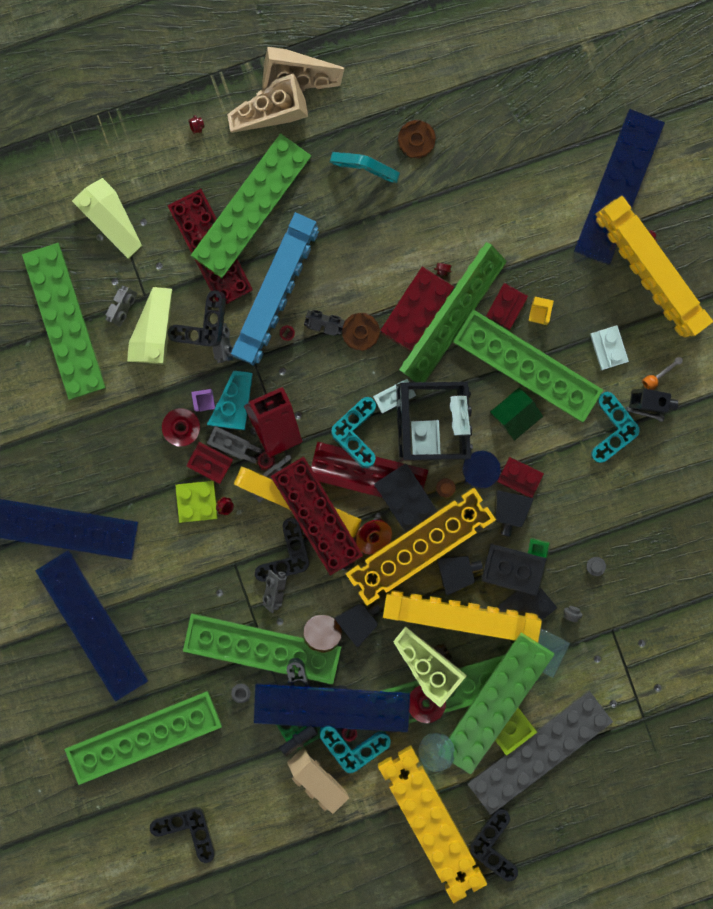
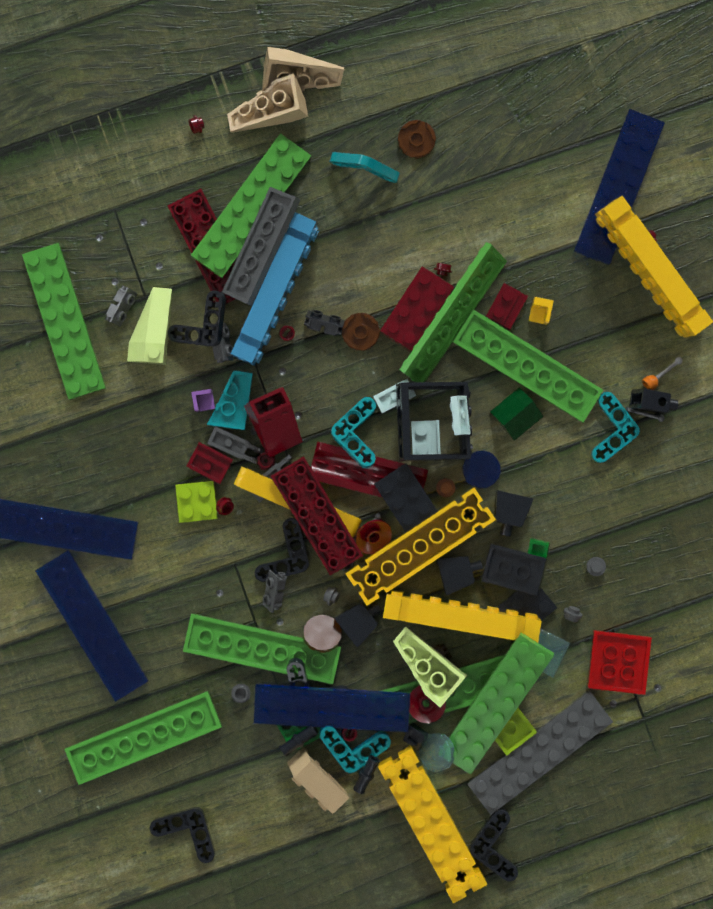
yellowish green wedge [72,178,142,259] -> none
dark red dish [162,408,200,447] -> none
dark red plate [497,457,544,498] -> none
light aqua plate [590,325,629,370] -> none
none -> dark grey plate [222,187,300,306]
none -> dark grey plate [323,587,340,606]
none -> black pin [353,755,380,794]
none -> black plate [403,723,429,751]
none -> red plate [587,630,652,695]

